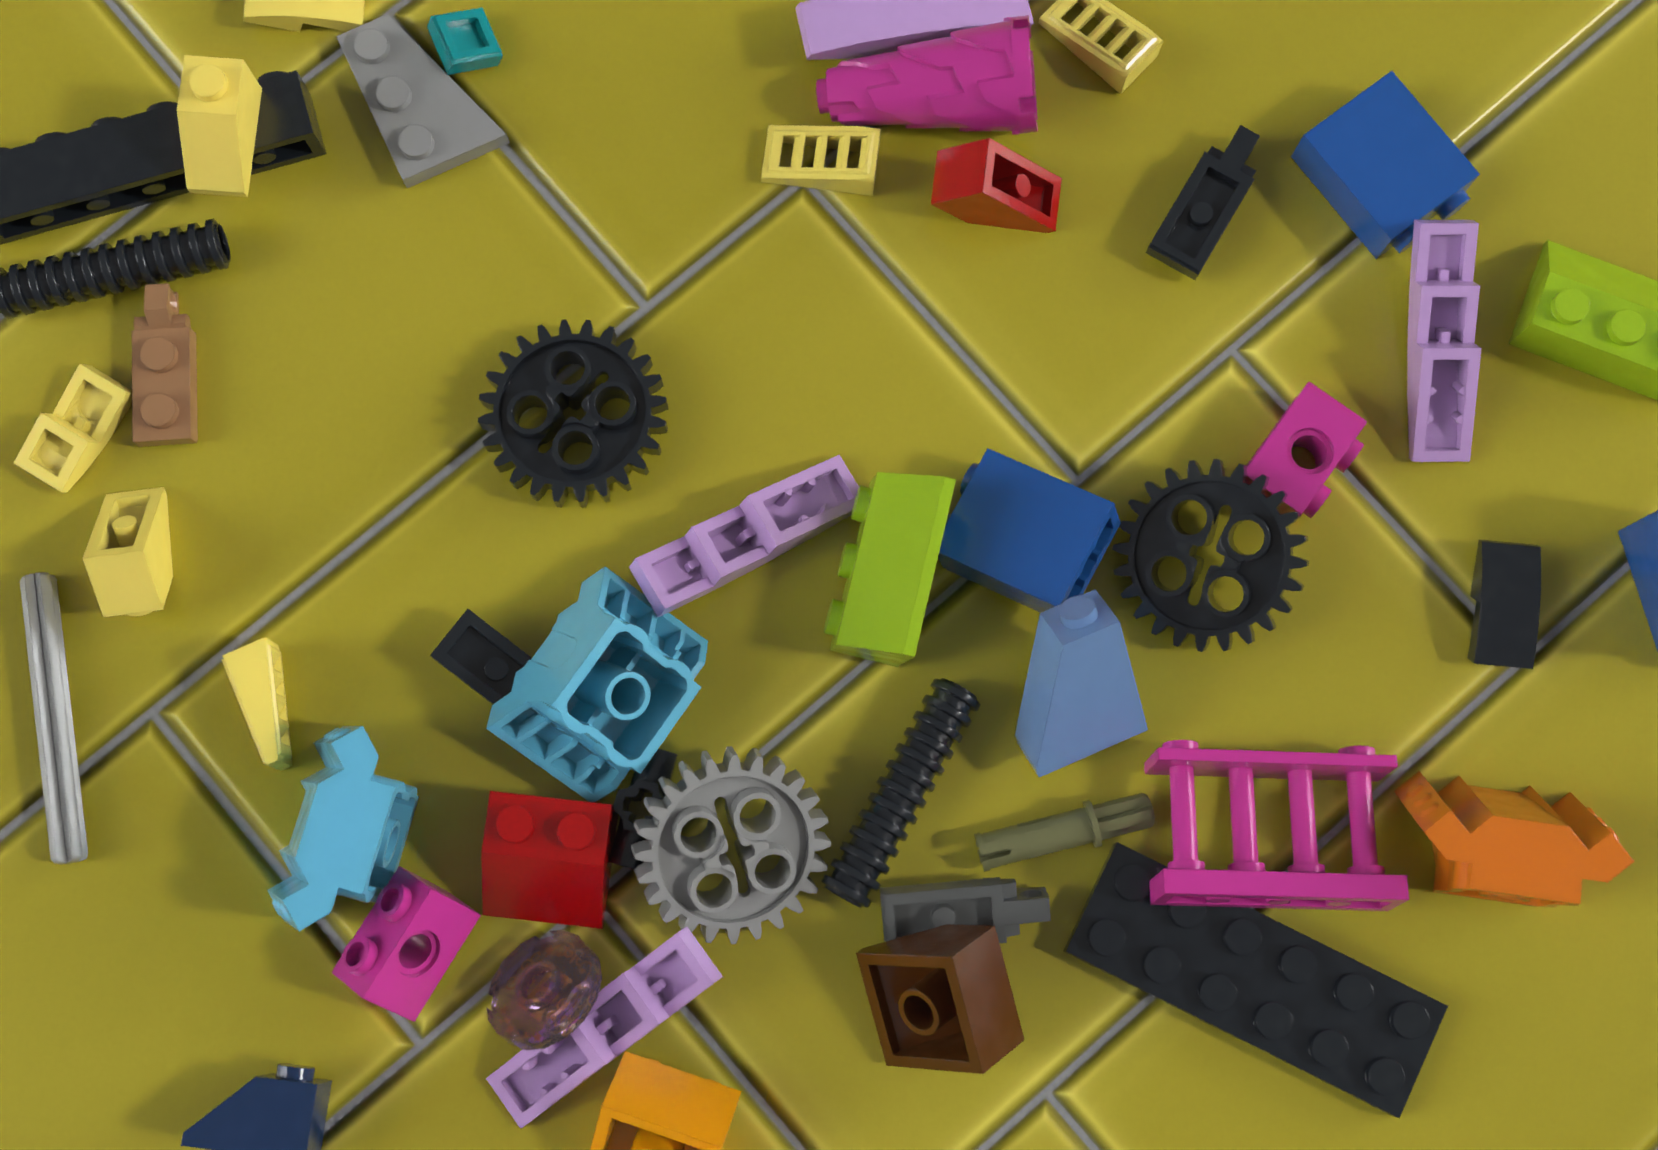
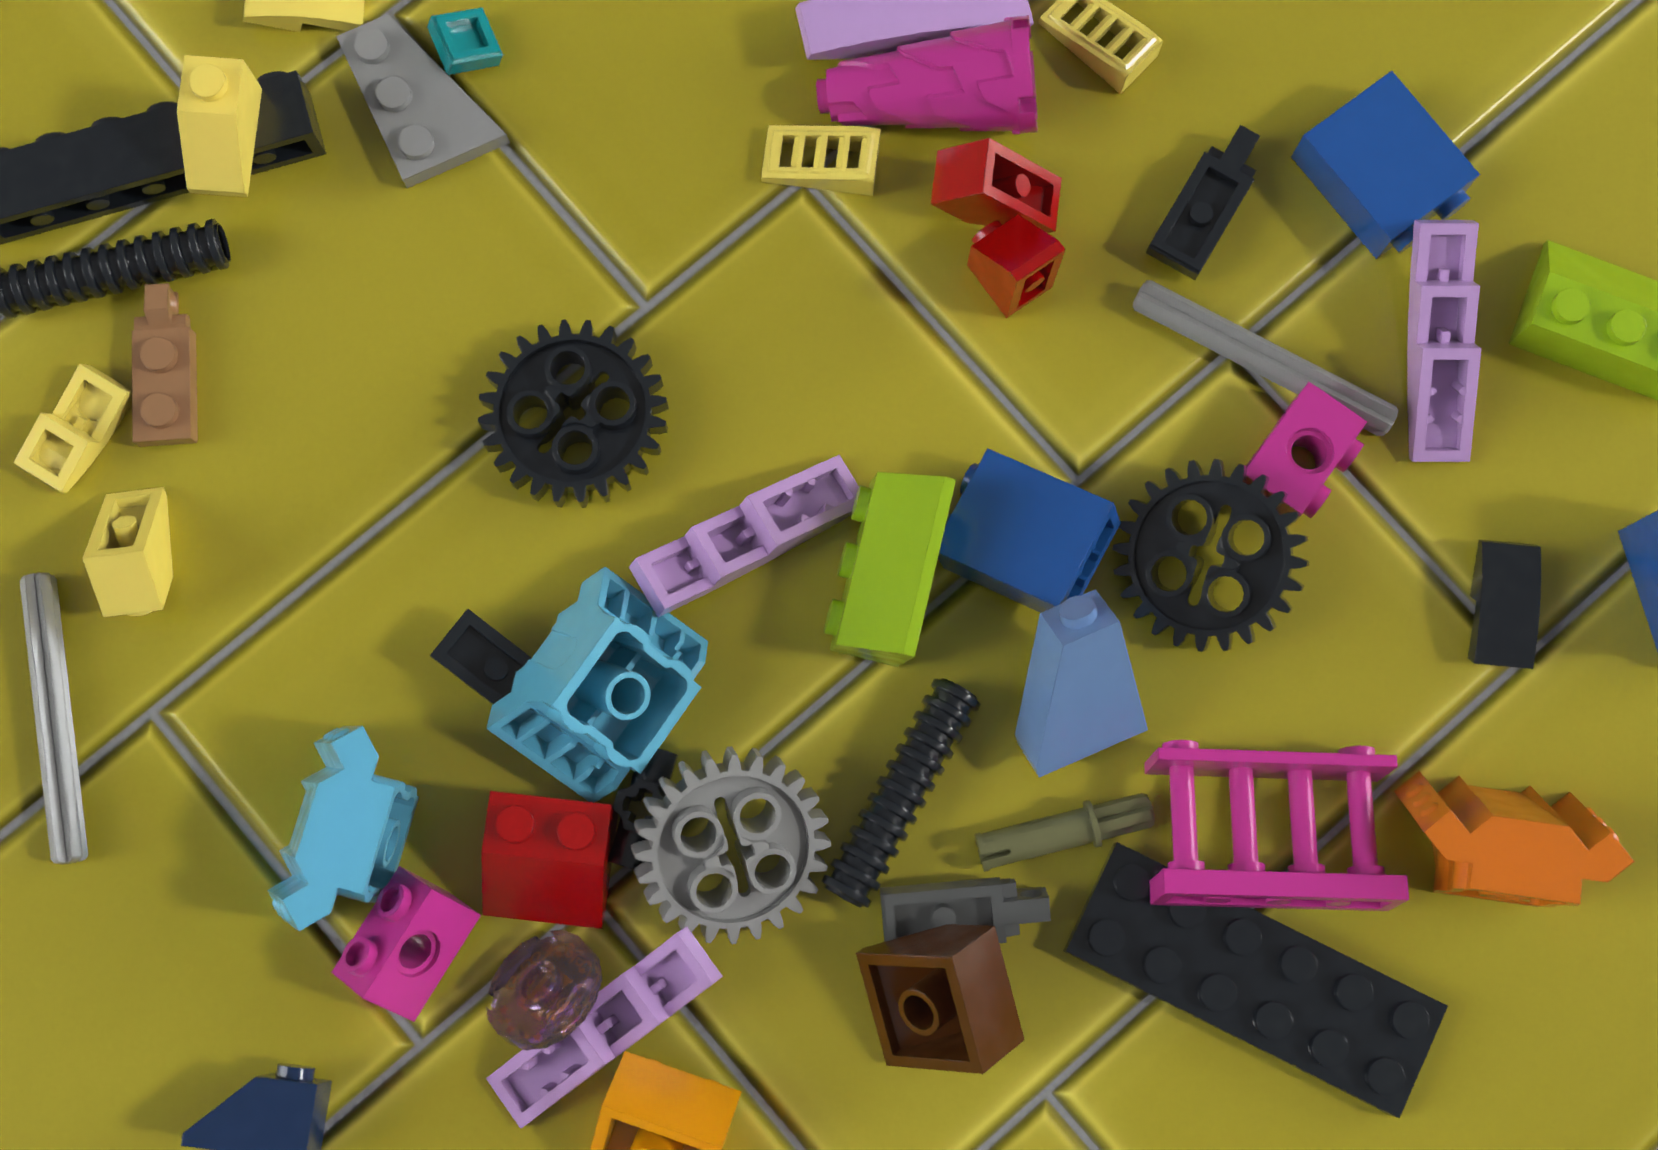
light yellow slope [222,638,292,771] -> none
none -> red slope [967,215,1066,318]
none -> light grey axle [1133,280,1398,436]

